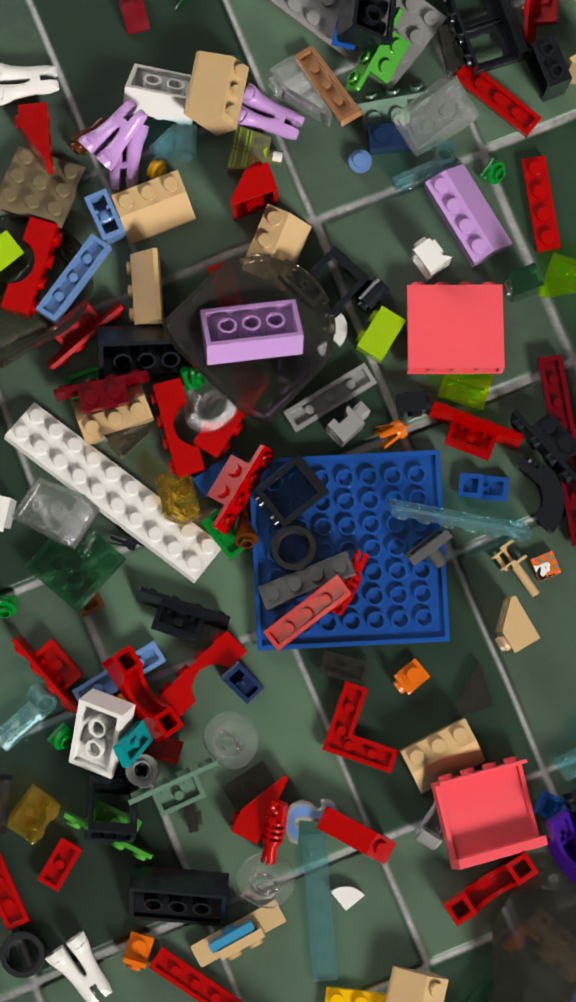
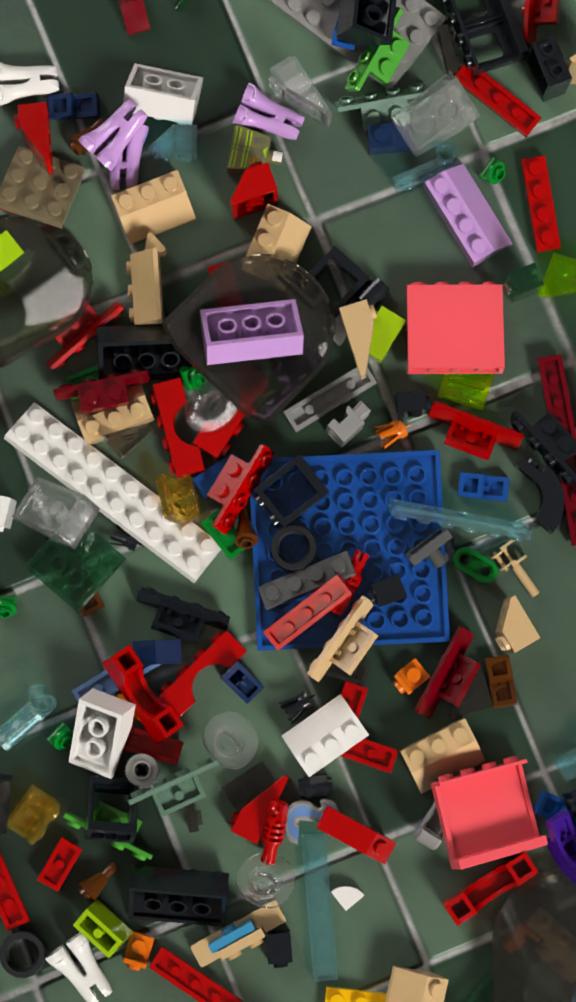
red arch [1,217,62,320] -> none
red bracket [11,635,85,714] -> none
medium blue plate [36,234,112,324] -> none
medium blue brick [84,188,126,245] -> none
teal plate [112,720,153,768] -> none
yellow plate [147,159,168,180] -> none
tan slope [183,51,249,136] -> none
medium nougat plate [292,45,362,127] -> none
medium blue plate [348,149,372,173] -> none
white window [411,237,452,281] -> none
tile [530,551,561,582] -> none
none -> dark blue slope [48,92,100,120]
none -> lime brick [73,899,133,958]
none -> reddish brown cone [78,862,119,901]
none -> dark blue slope [133,639,182,665]
none -> tan slope [145,232,167,257]
none -> black brick [266,930,293,968]
none -> black piece [279,691,315,724]
none -> white slope [281,694,369,777]
none -> black brick [298,773,333,800]
none -> tan bracket [307,595,378,682]
none -> tan slope [339,299,377,380]
none -> black brick [368,574,407,608]
none -> dark red bracket [415,626,481,719]
none -> green plate [452,547,498,584]
none -> reddish brown slope [485,654,518,709]

